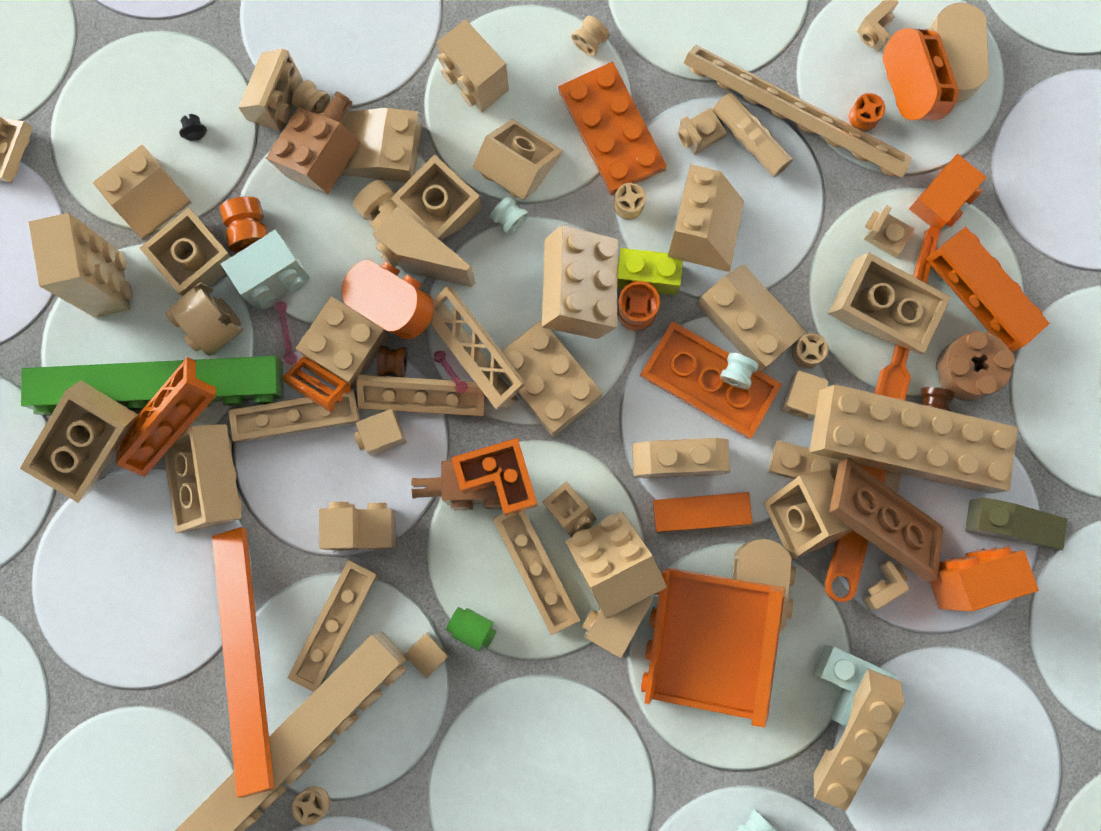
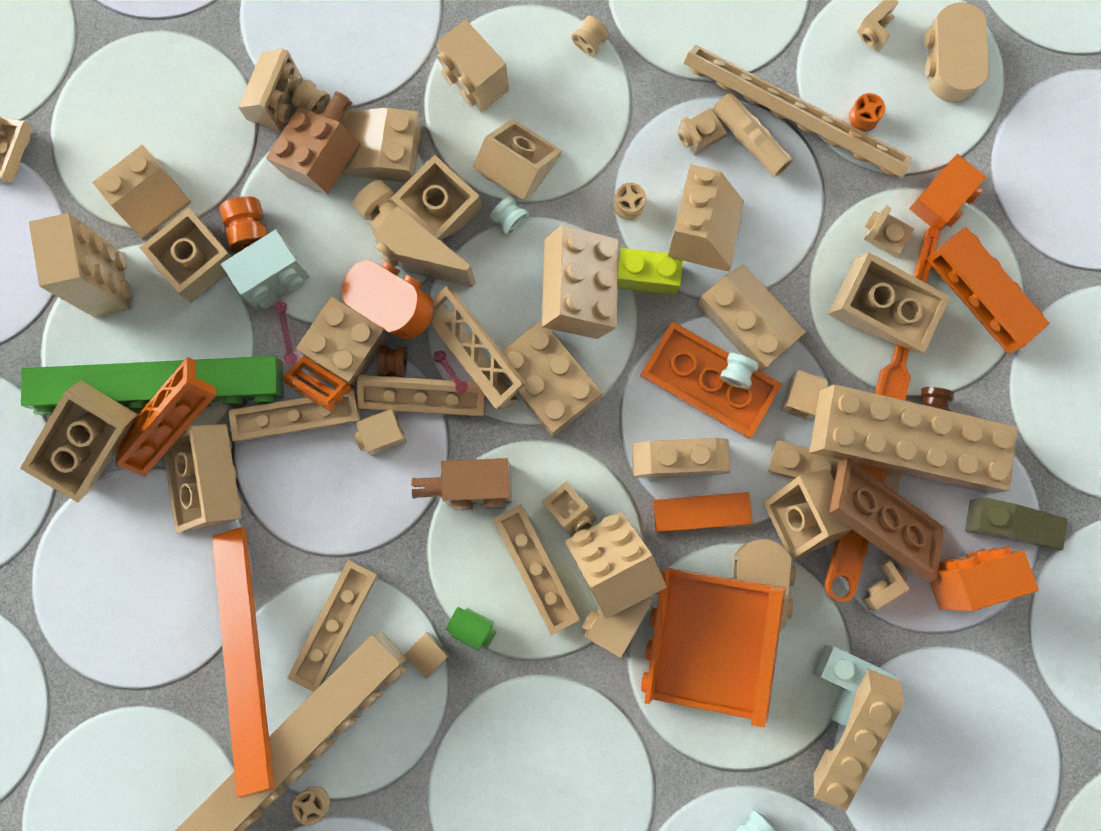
tan brick [165,282,243,356] -> none
black piece [179,114,207,141] -> none
tan brick [319,502,396,551] -> none
orange brick [451,438,538,516] -> none
orange plate [558,61,667,195] -> none
orange wheel [617,281,660,331] -> none
tan wheel [792,333,828,369] -> none
orange brick [883,28,959,121] -> none
medium nougat brick [936,331,1015,401] -> none

